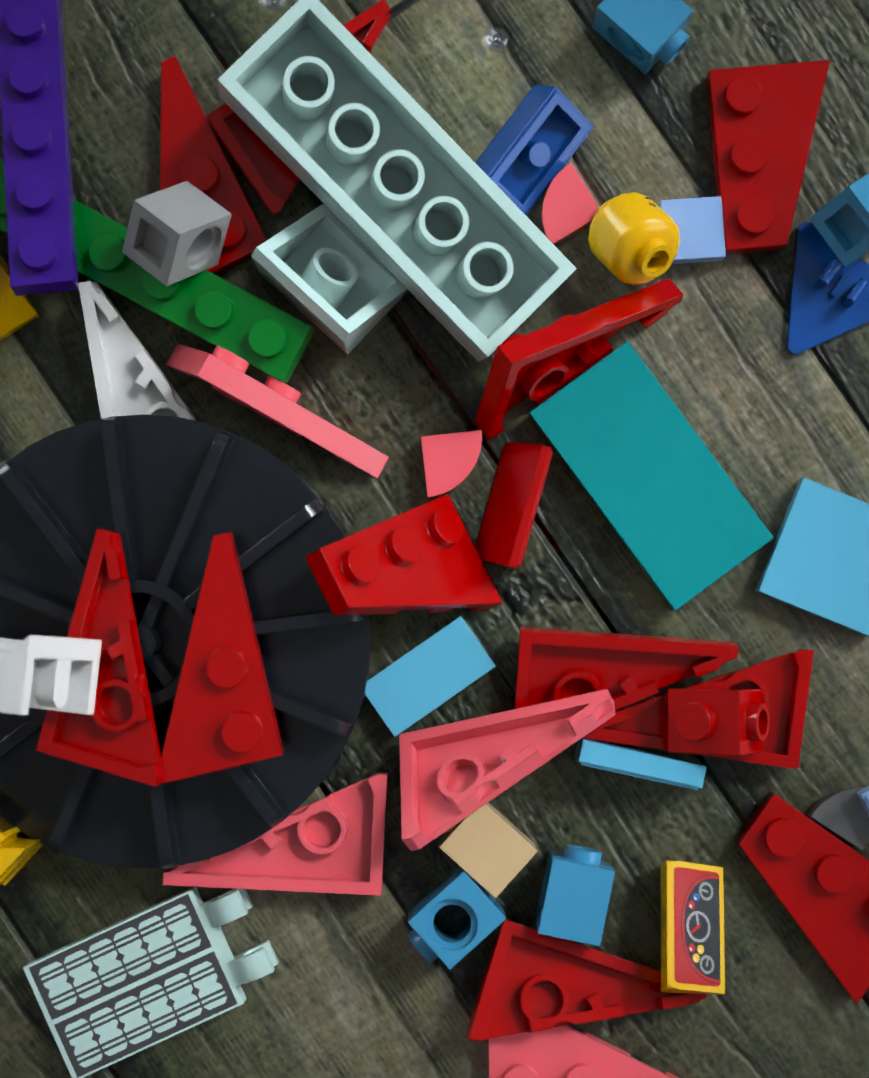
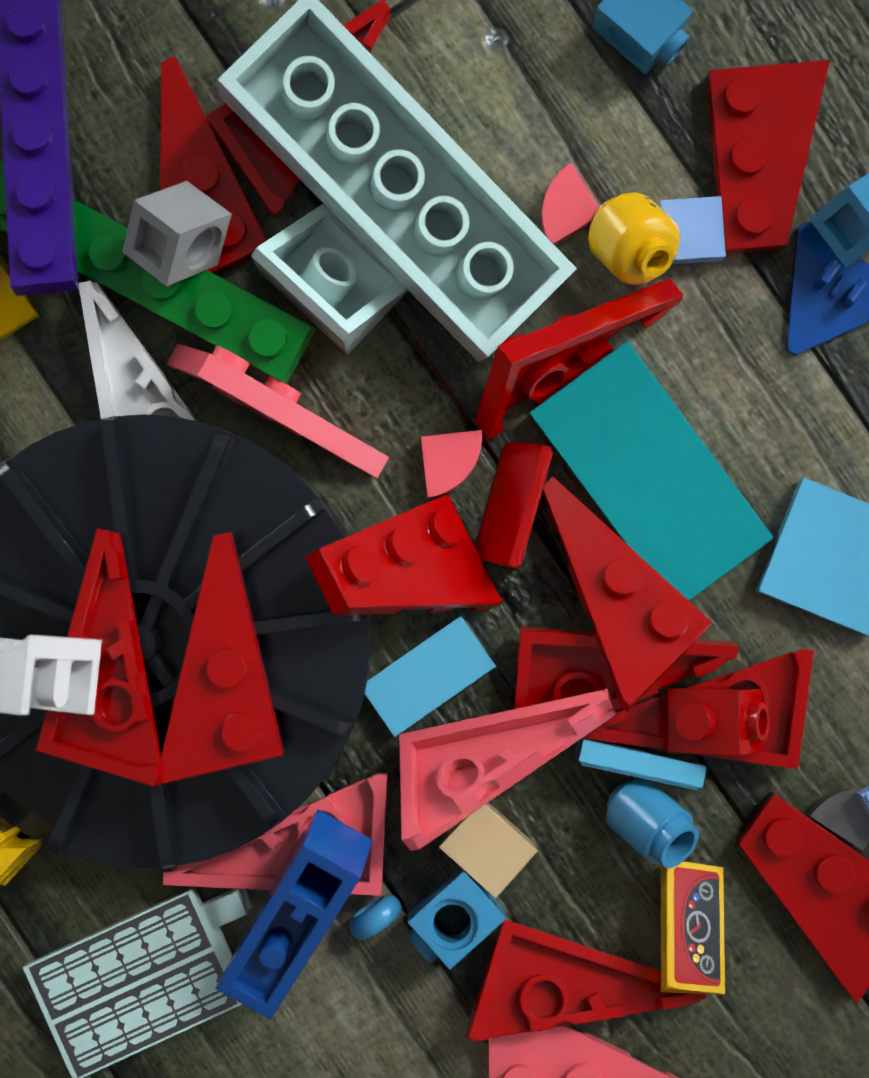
blue slope [475,84,595,216] -> none
dark azure brick [534,844,615,946] -> none
none -> blue slope [215,809,373,1020]
none -> dark azure piece [348,895,402,940]
none -> red wing [542,477,712,712]
none -> dark azure brick [606,778,699,868]

